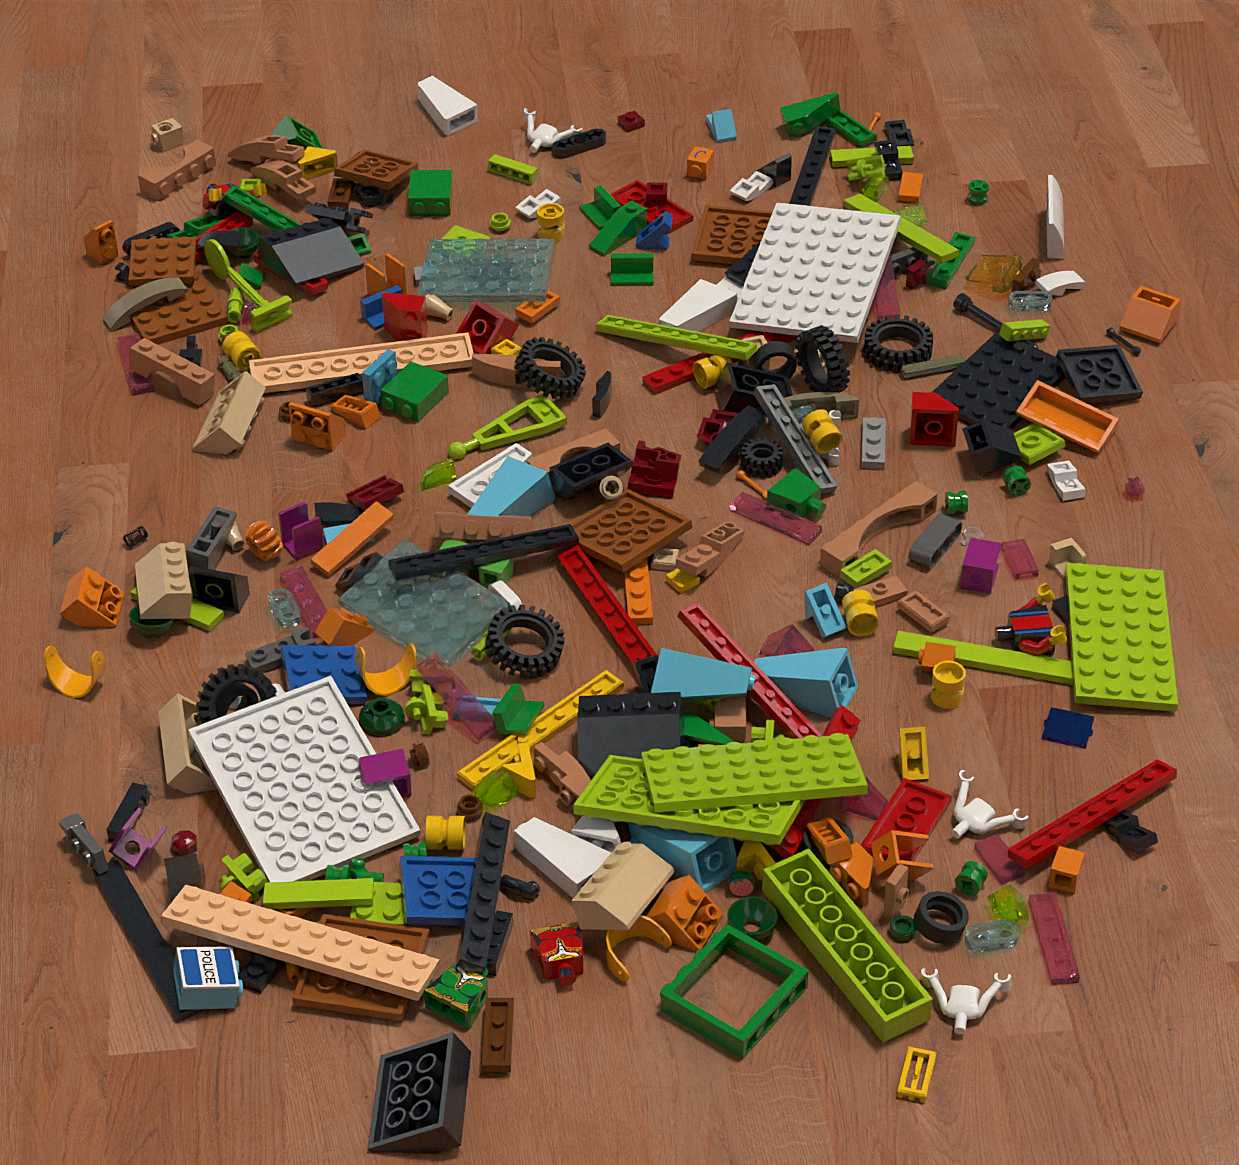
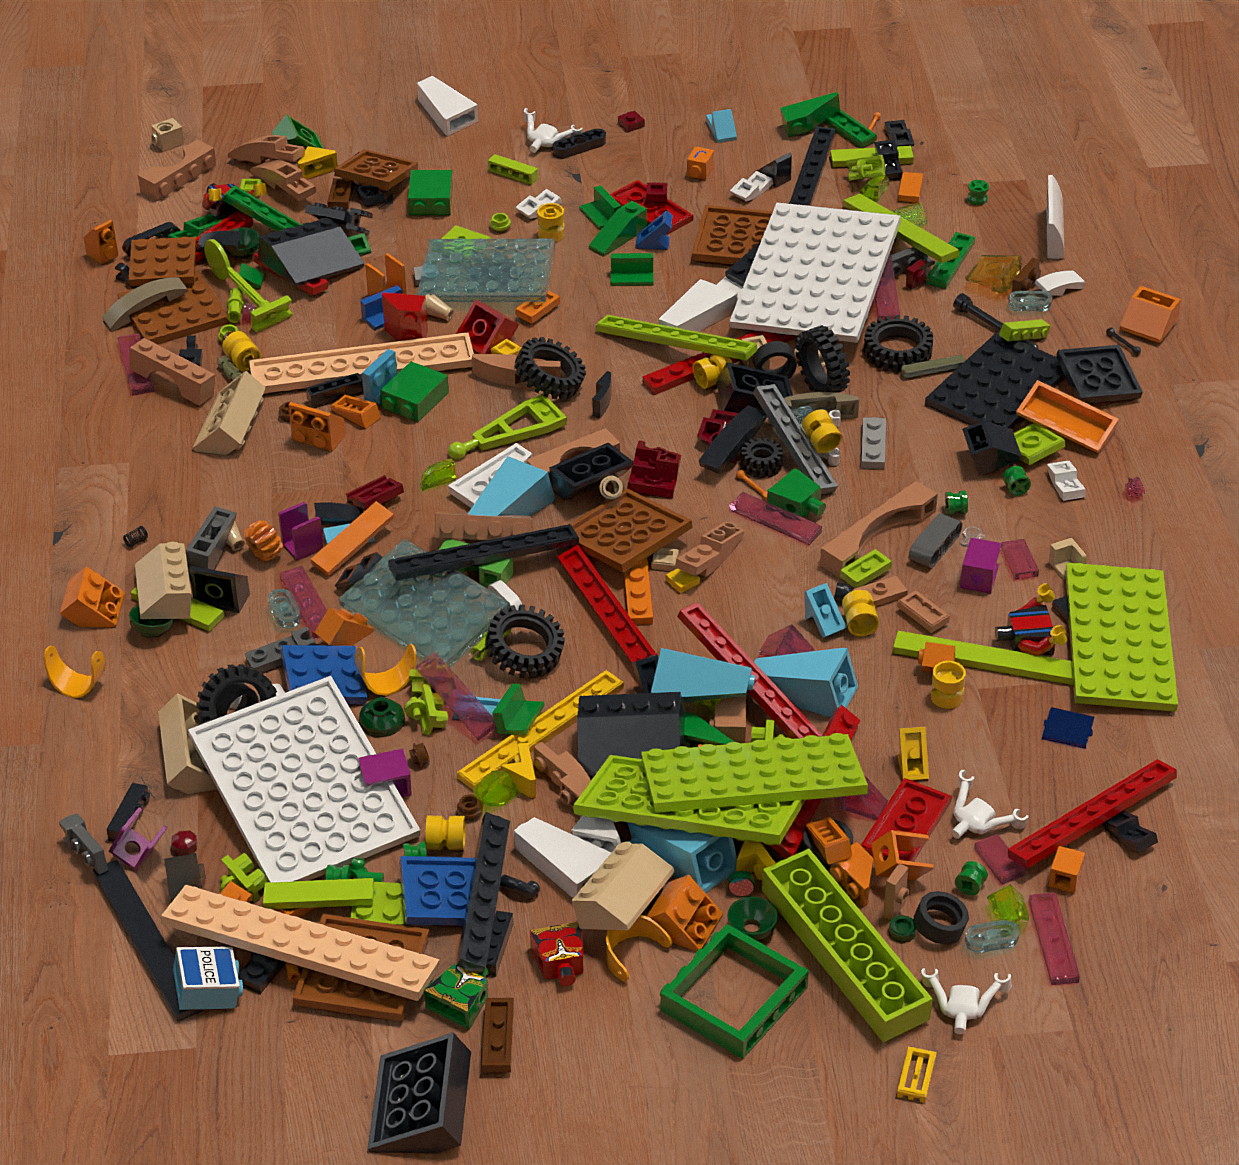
red slope [910,392,959,447] -> none

